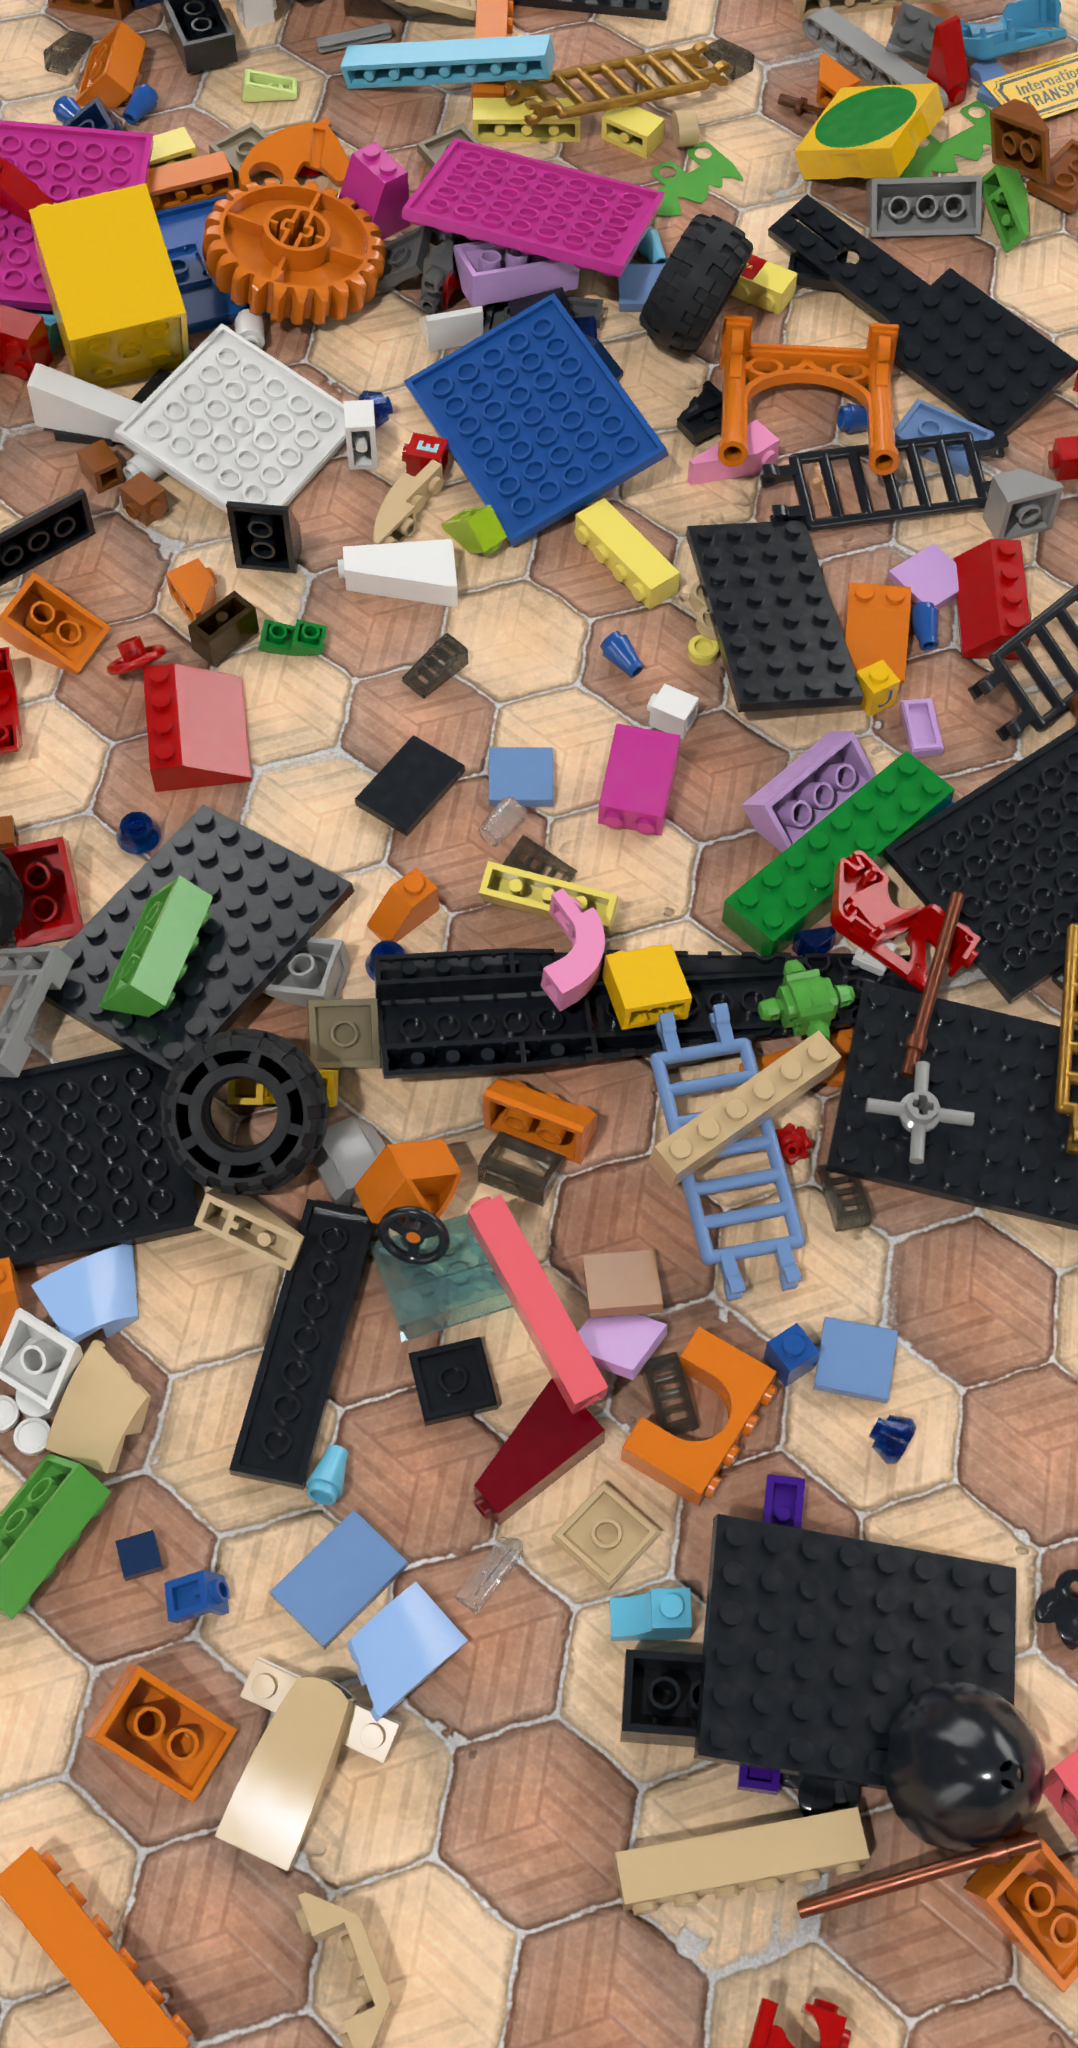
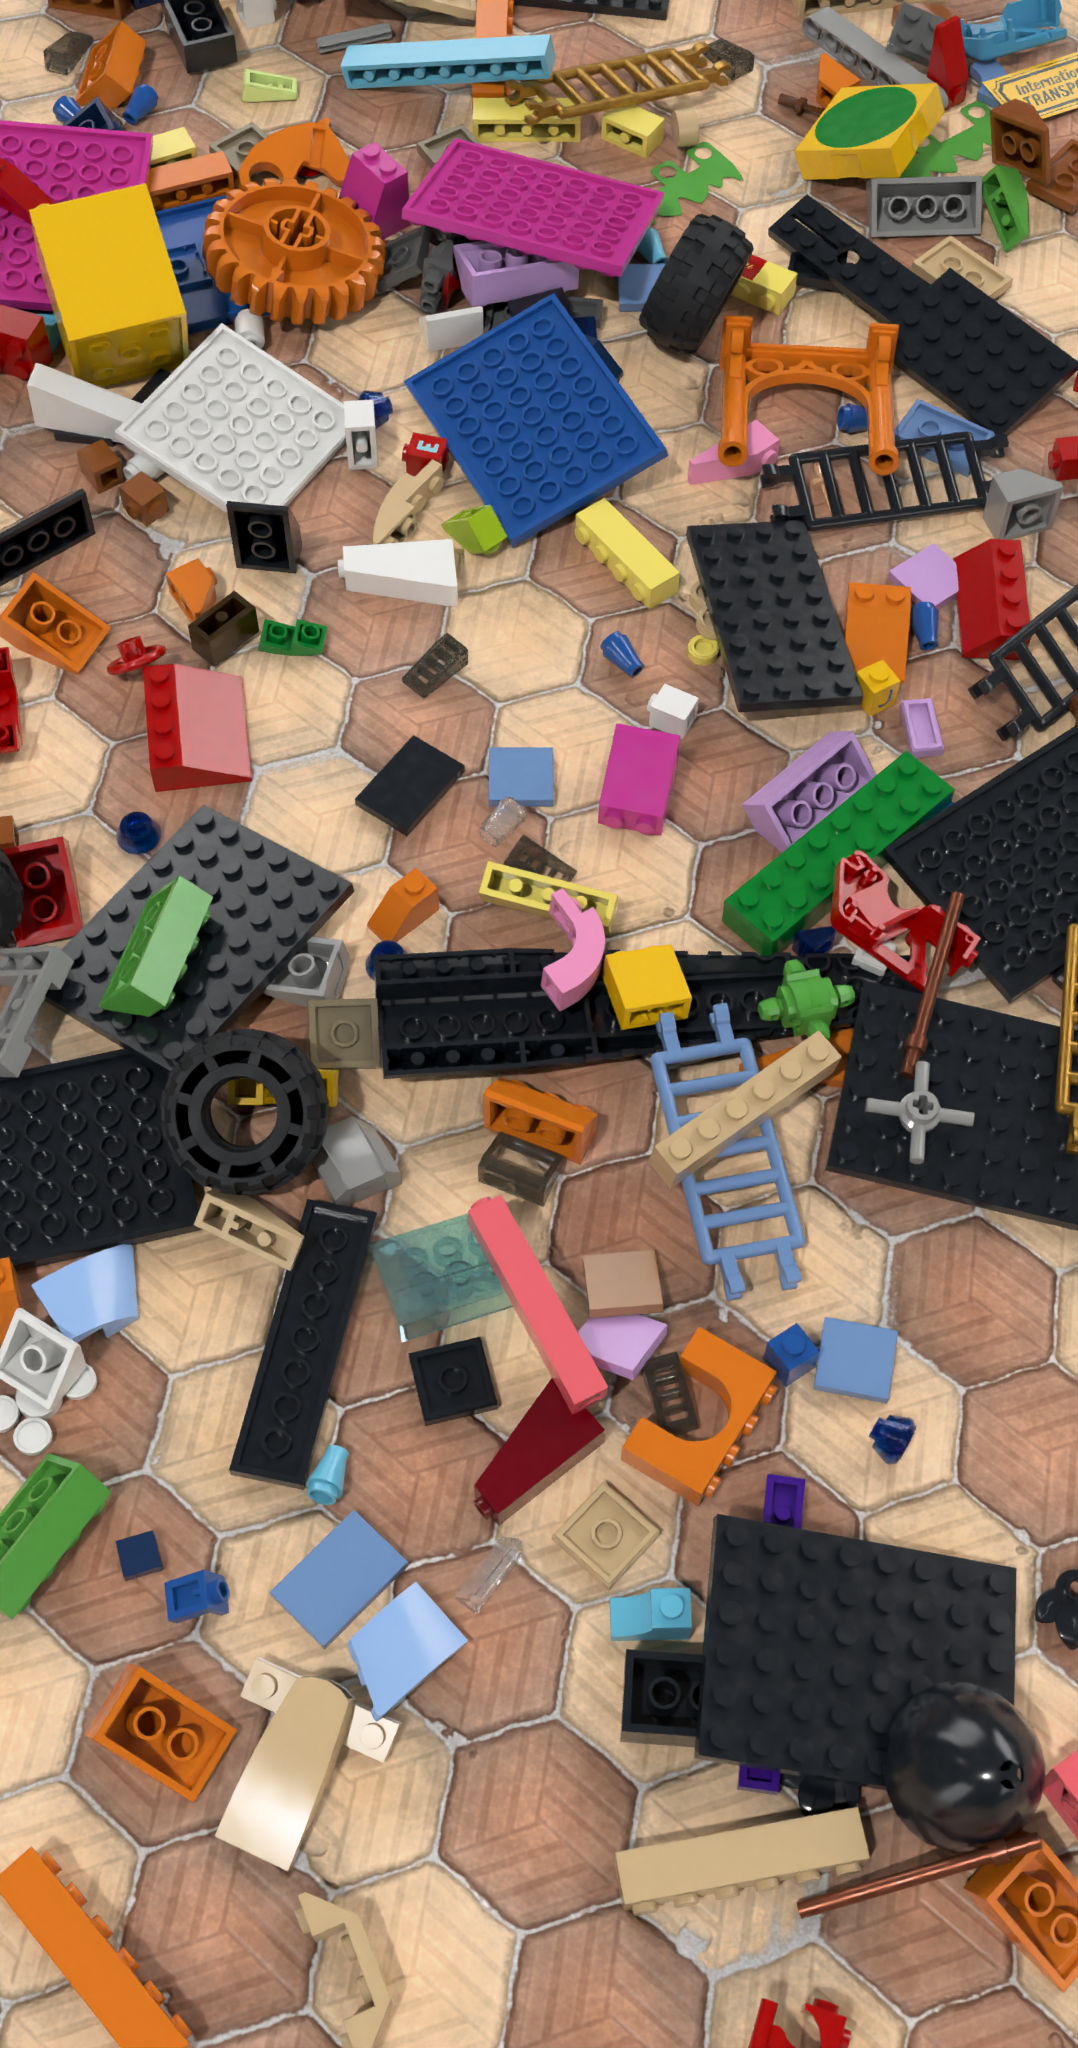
tan slope [45,1340,151,1473] -> none
orange piece [353,1138,462,1265] -> none
black wing [677,380,722,444] -> none
red plant [775,1123,813,1165] -> none
clear smoke slope [817,1164,873,1232] -> none
none -> tan plate [911,235,1013,299]

